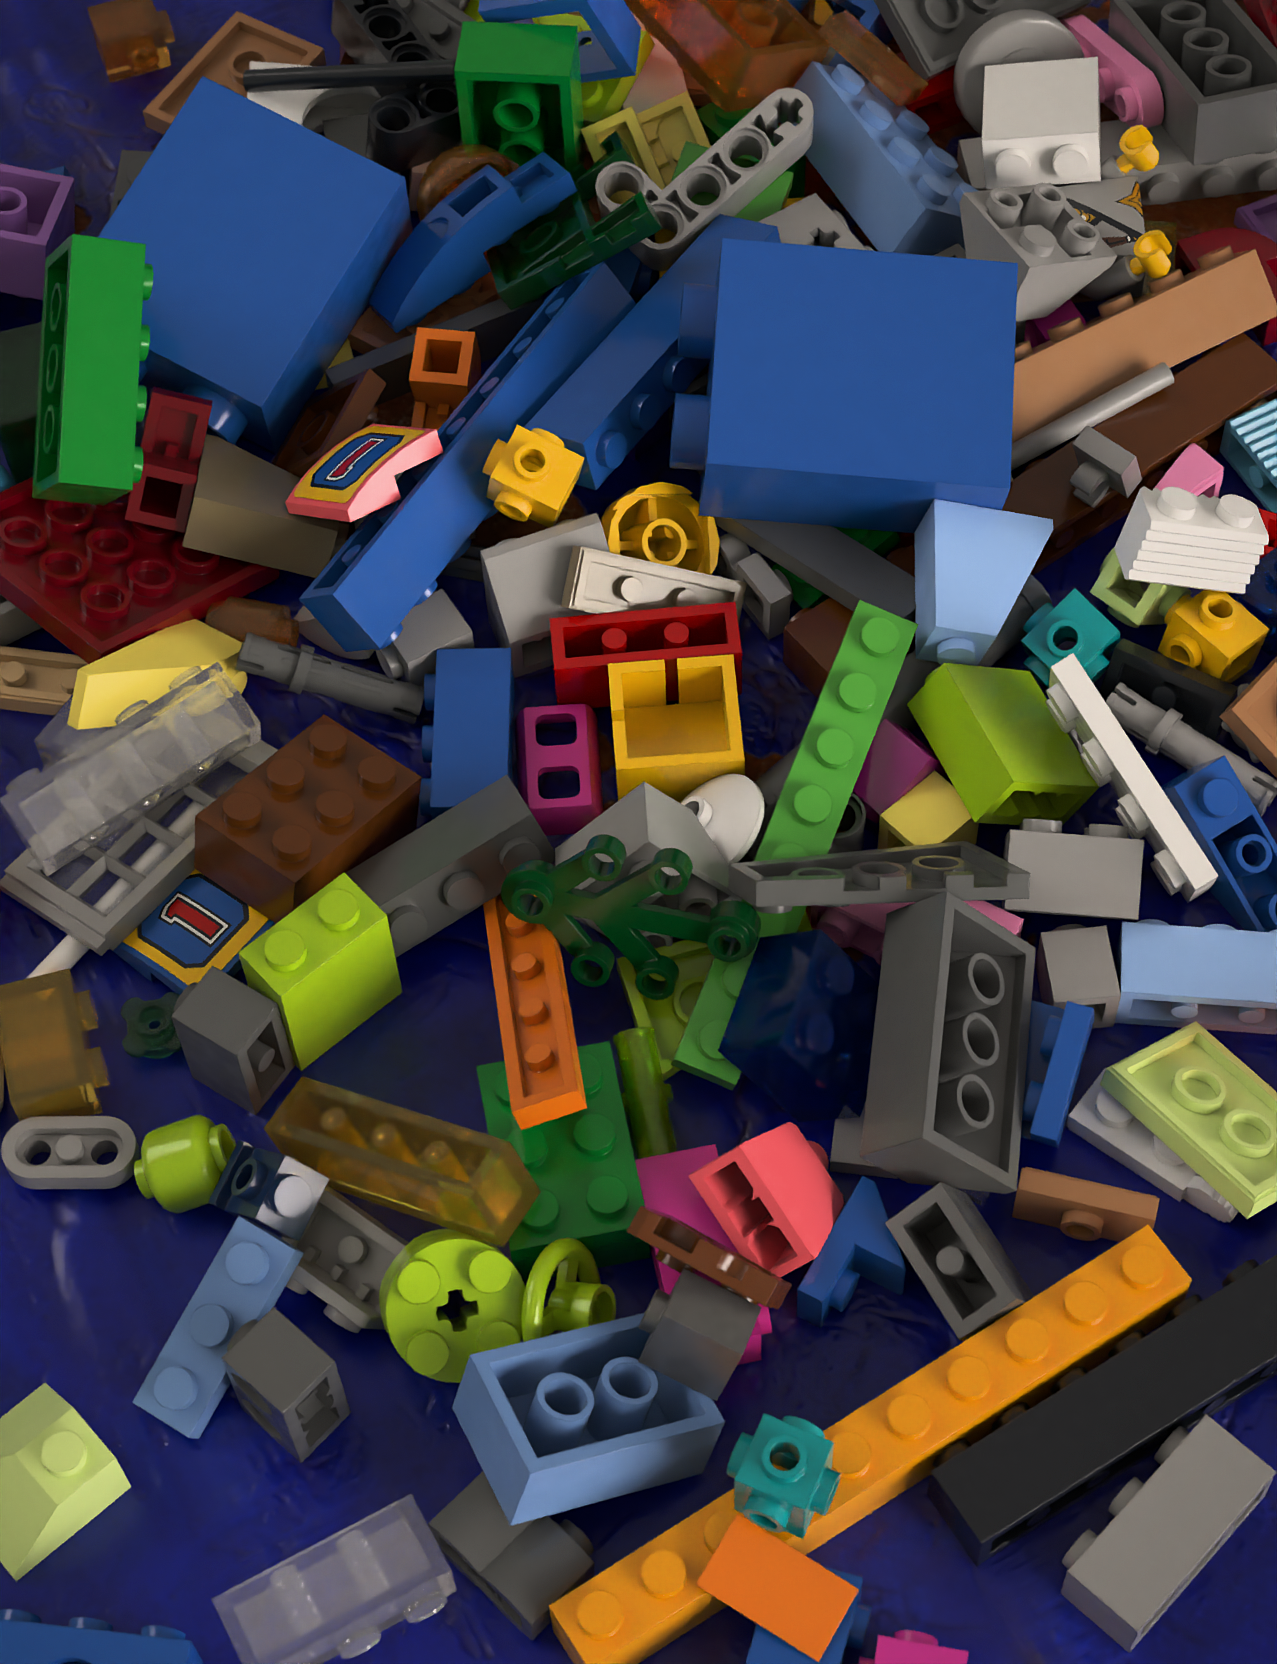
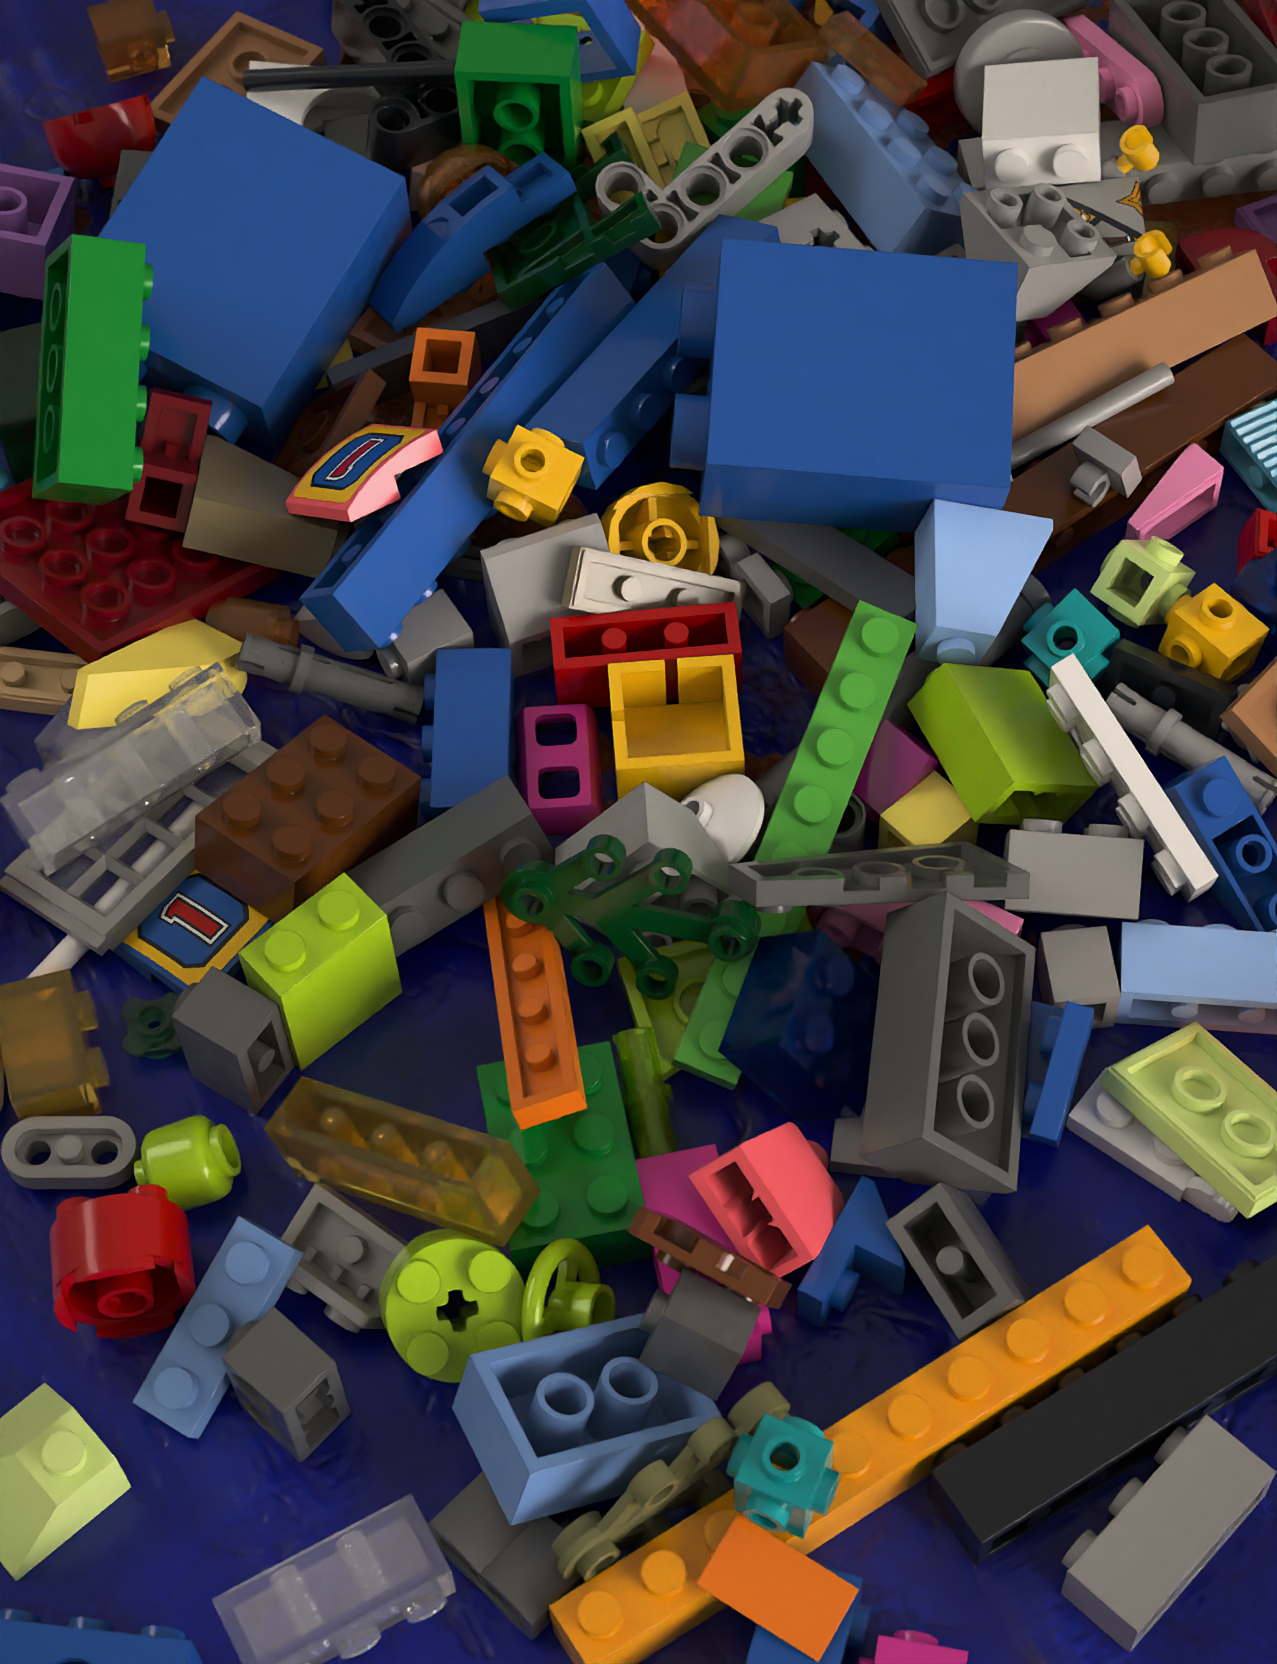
dark blue brick [208,1140,330,1241] -> none
medium nougat plate [1012,1167,1160,1242] -> none
white brick [1114,486,1269,594] -> none
none -> red cylinder [42,94,157,189]
none -> red brick [49,1184,196,1339]
none -> olive plant [551,1382,791,1581]

